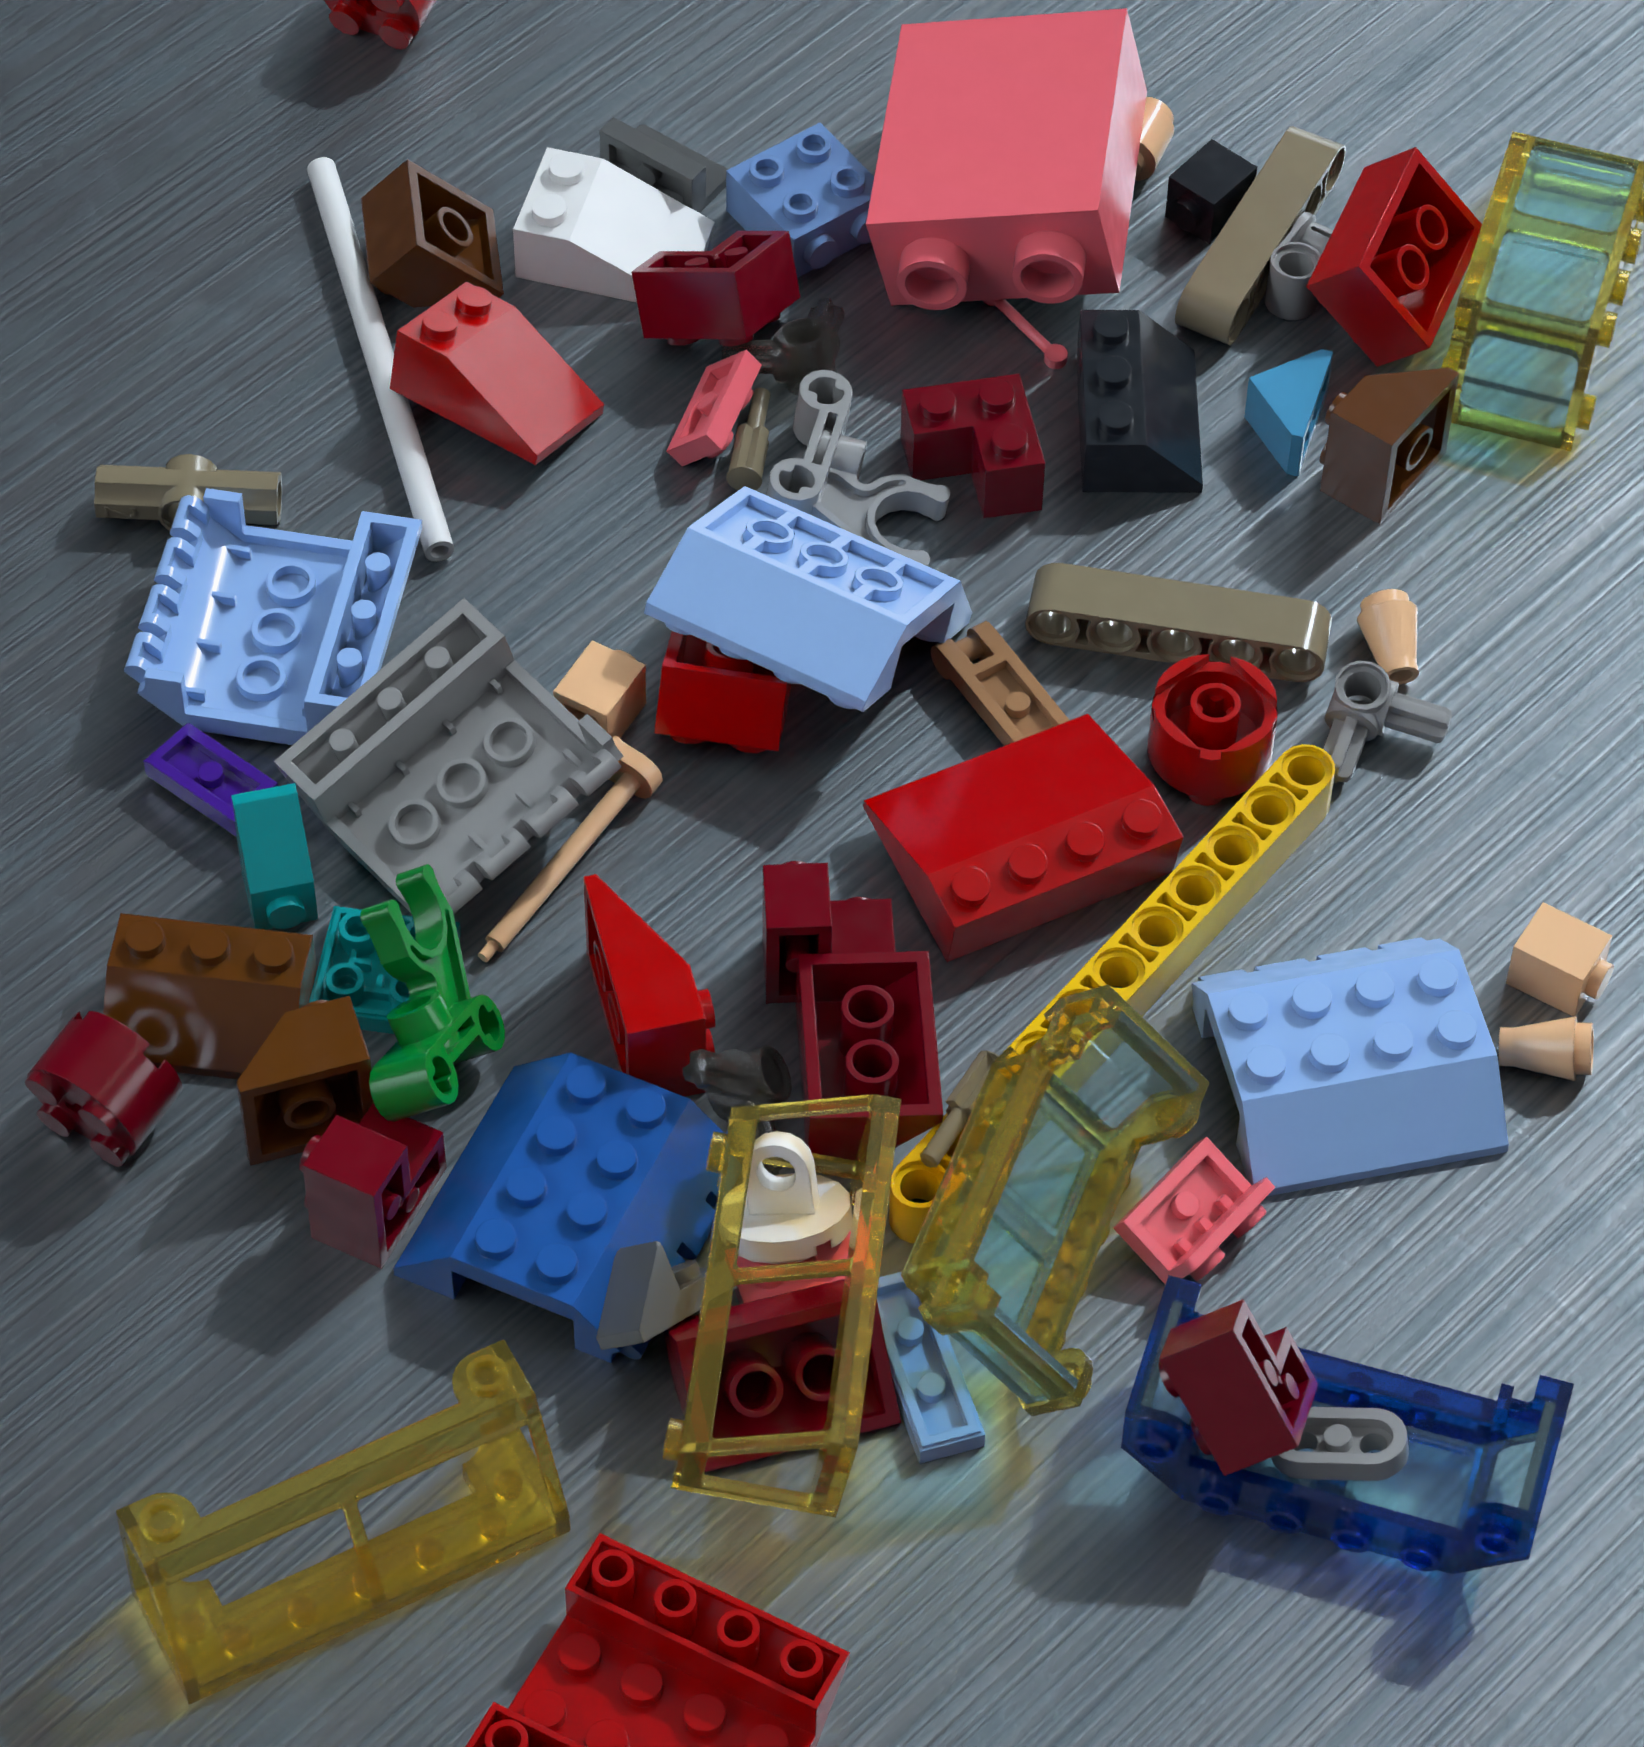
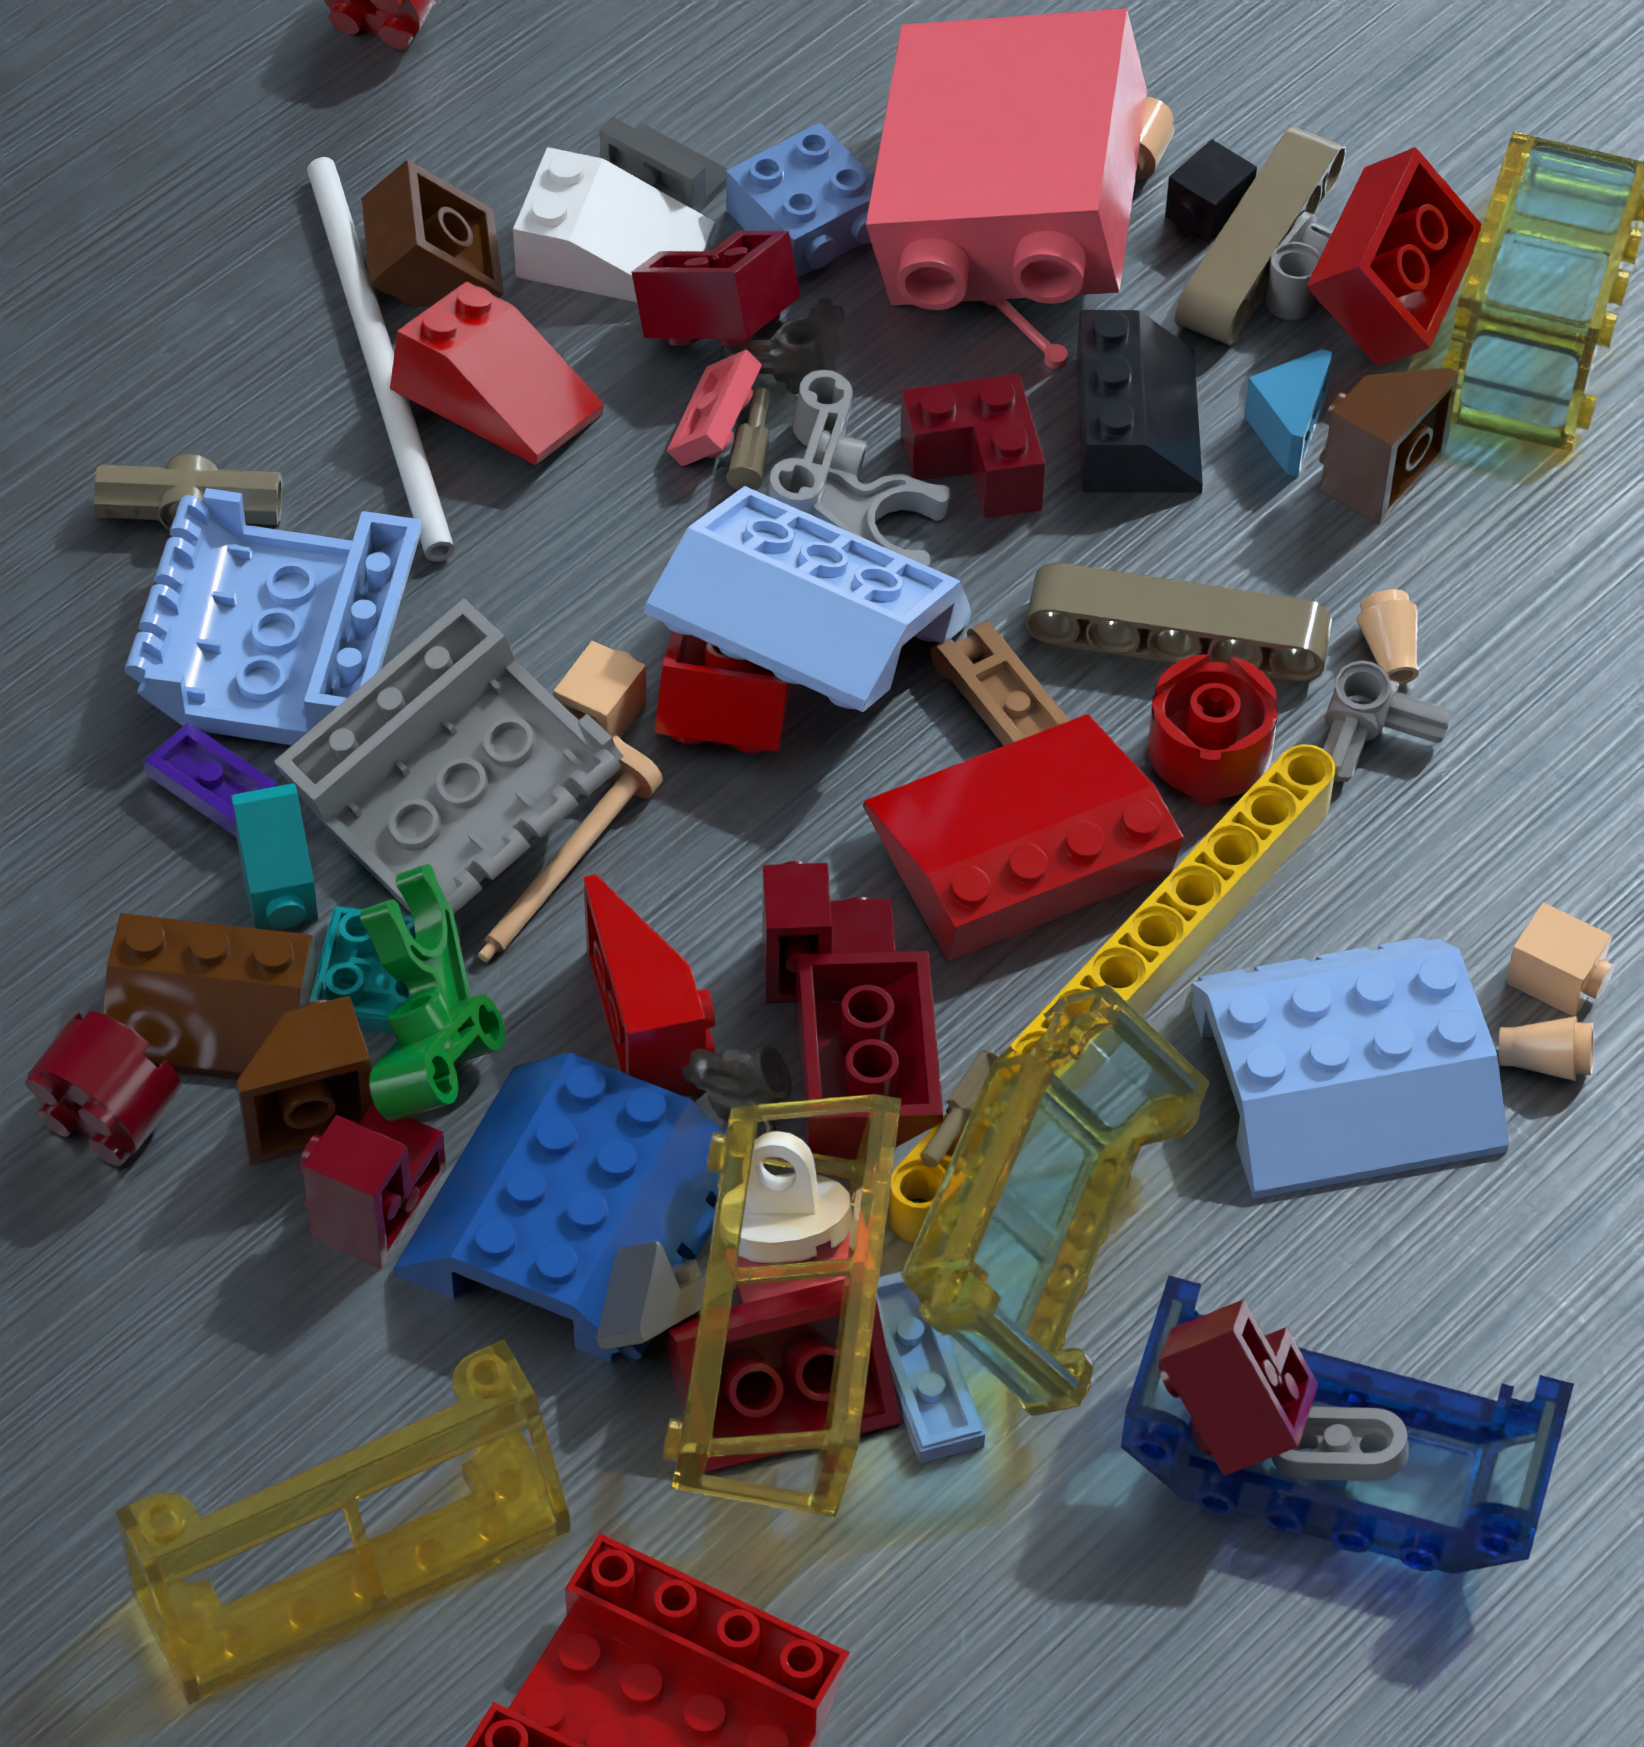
coral bracket [1113,1137,1275,1287] -> none

